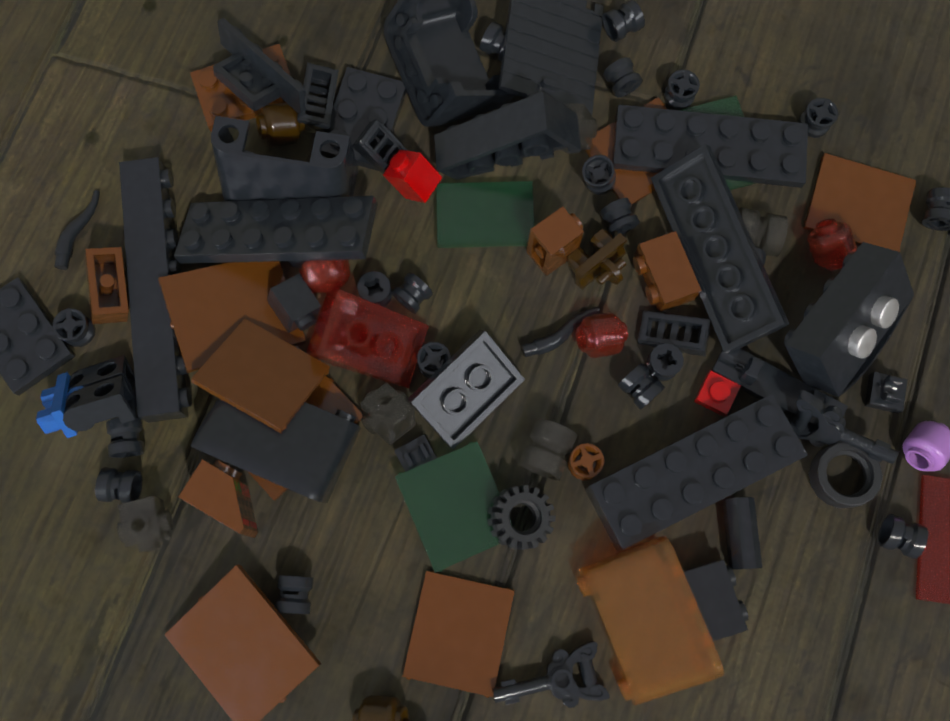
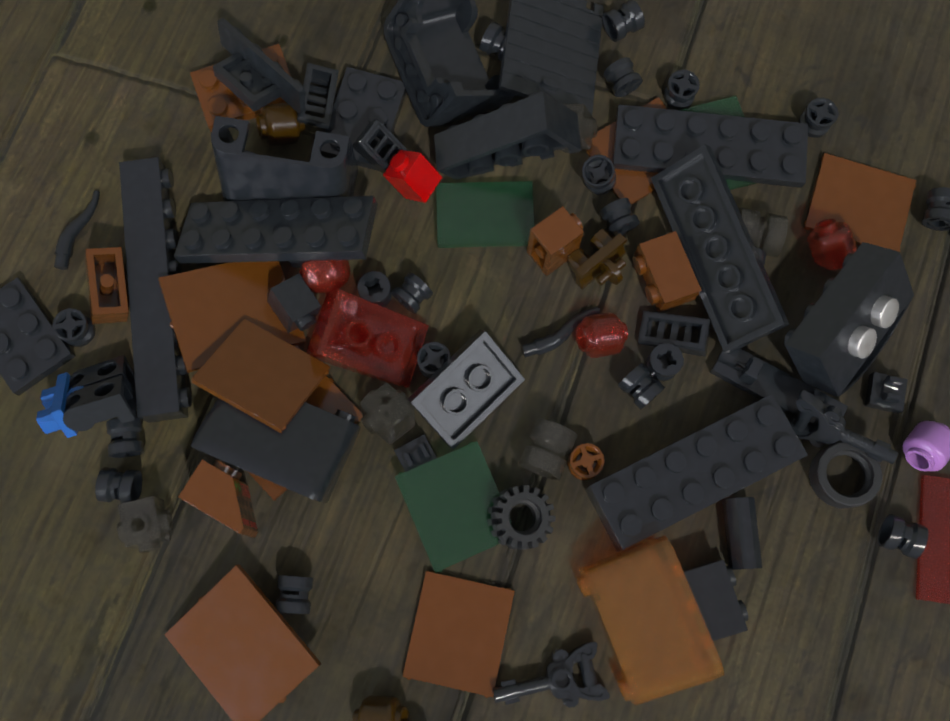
red plate [694,370,741,417] -> none

